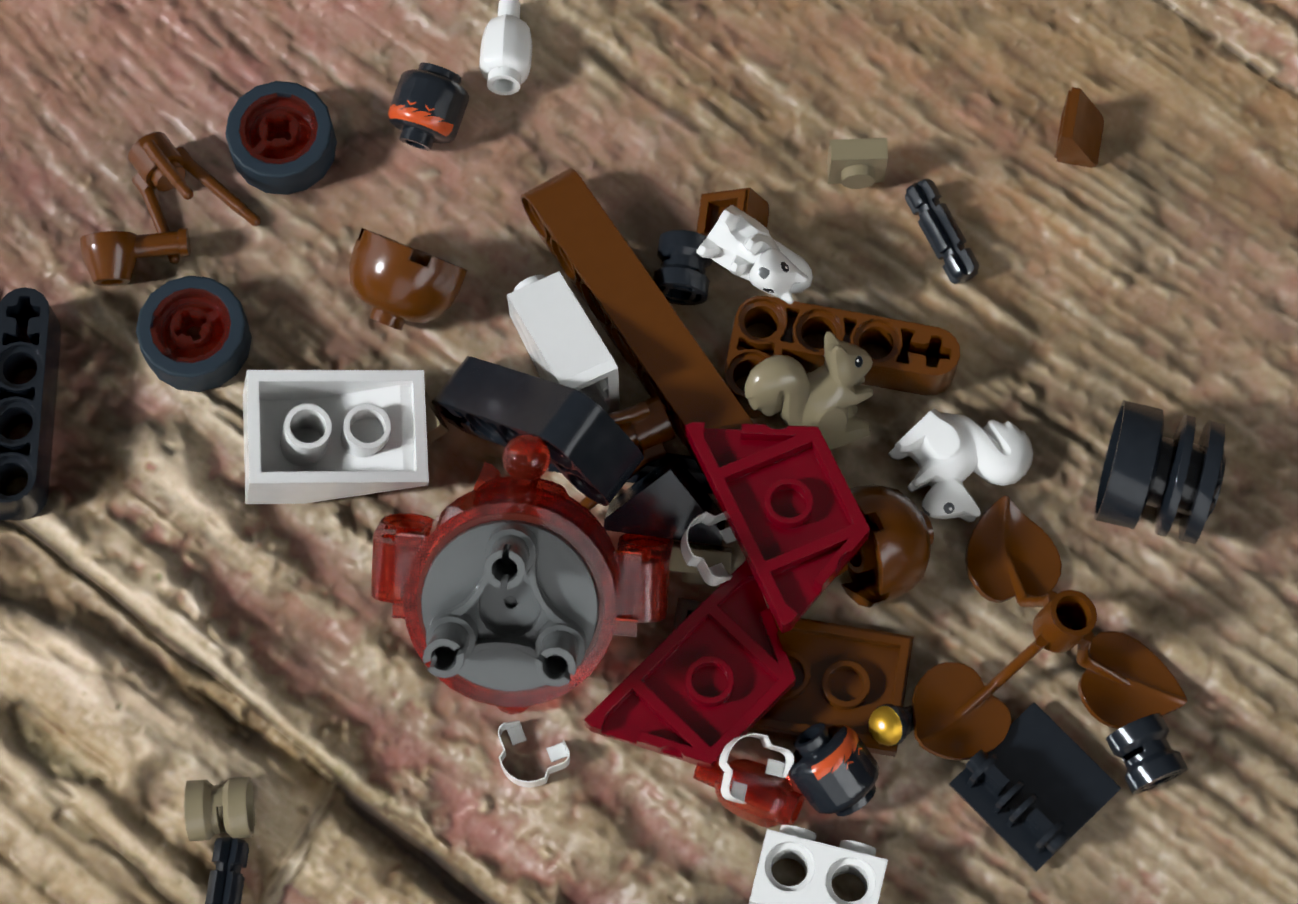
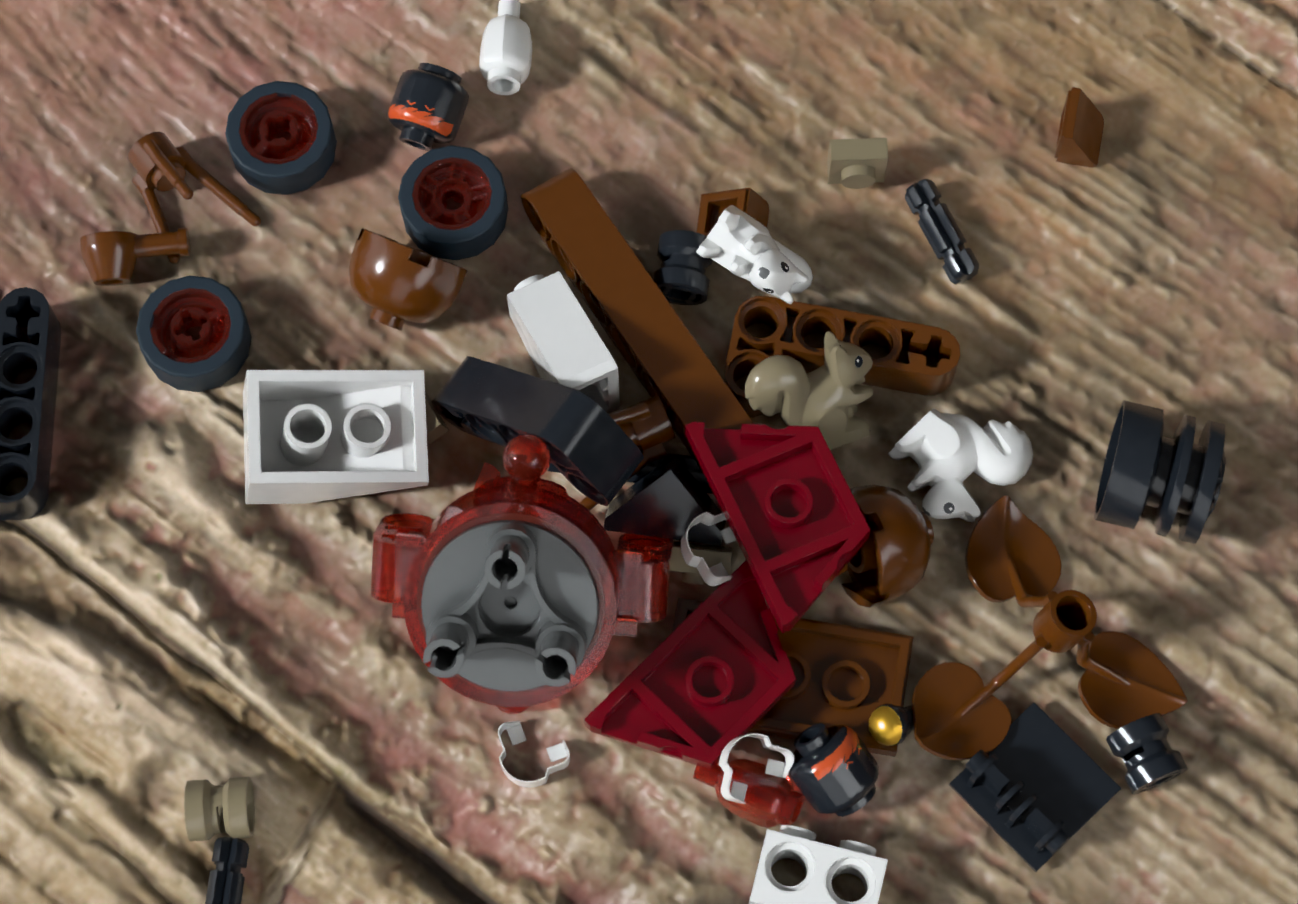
none -> wheel [398,145,509,261]

